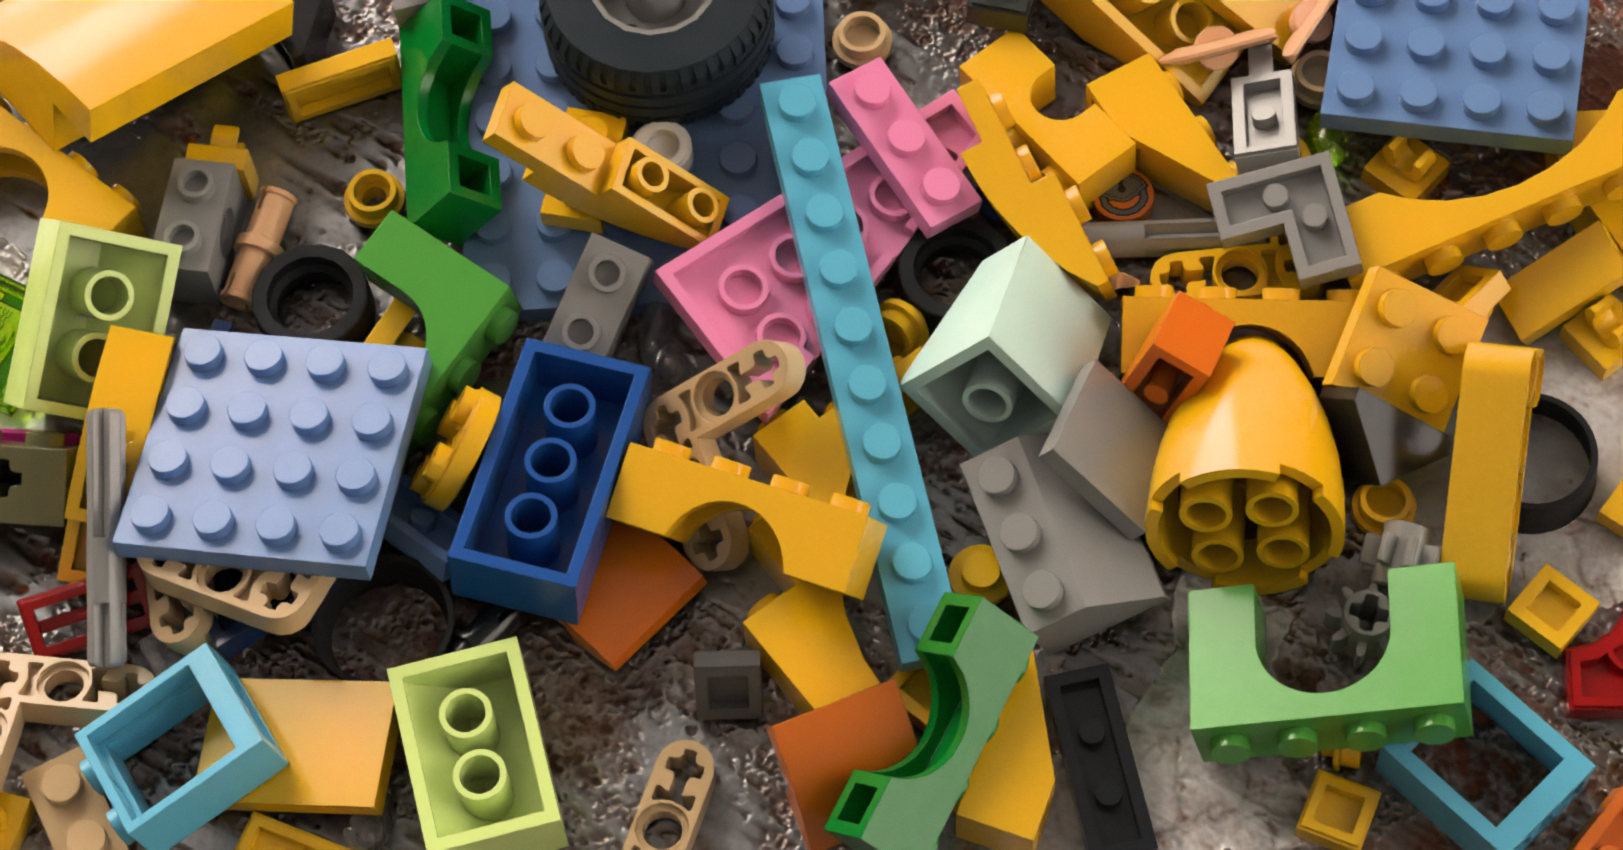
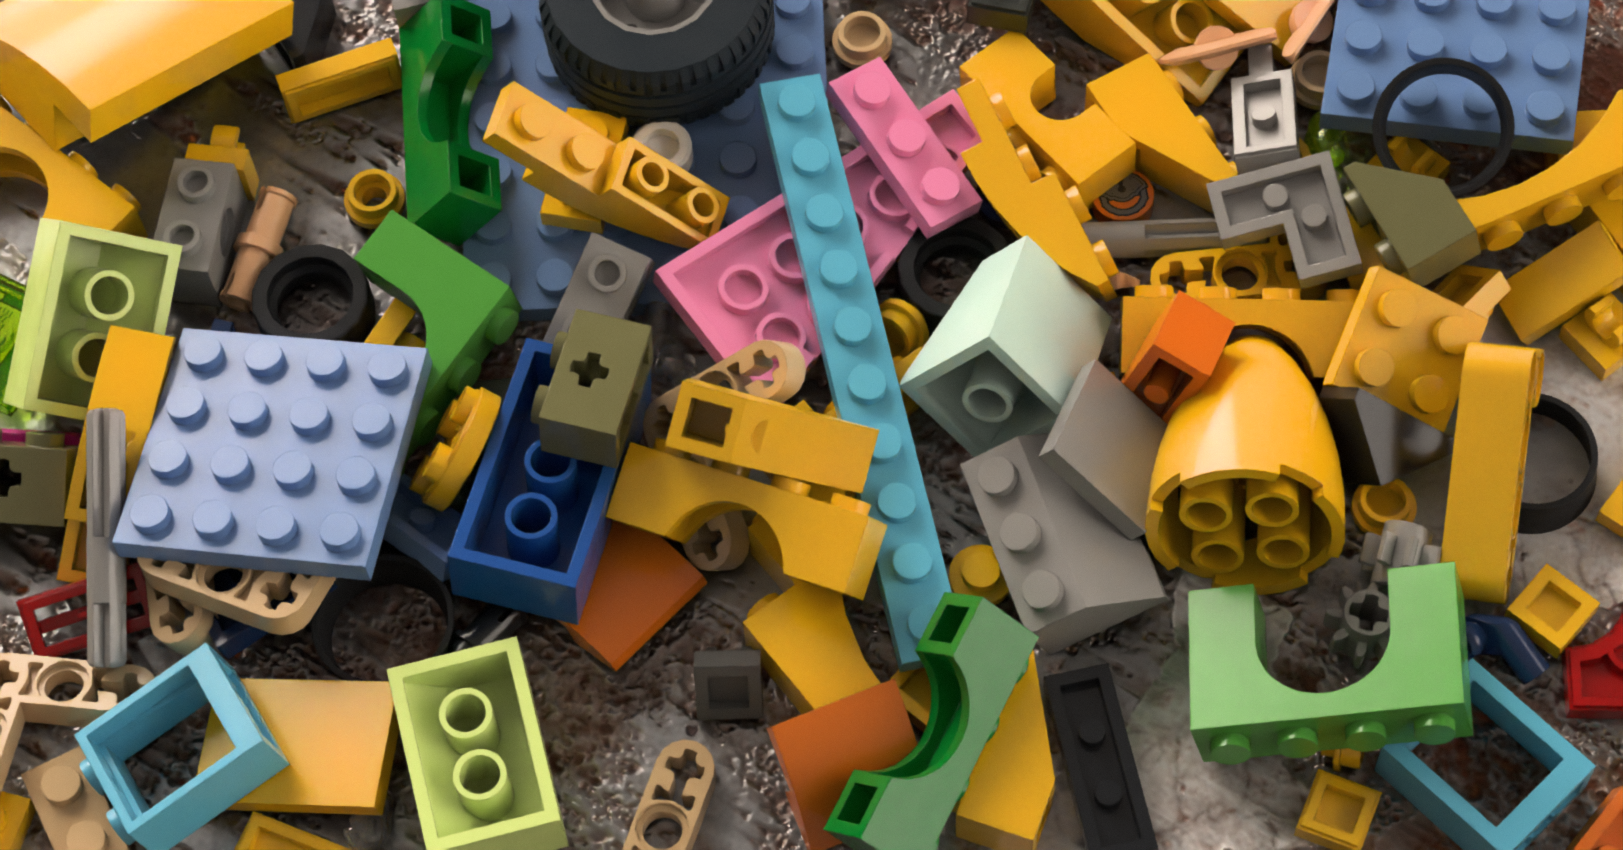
none -> olive brick [531,308,653,469]
none -> yellow slope [665,378,879,494]
none -> olive slope [1342,162,1481,287]
none -> black tyre [1372,58,1515,197]
none -> dark blue arm [1465,613,1550,685]

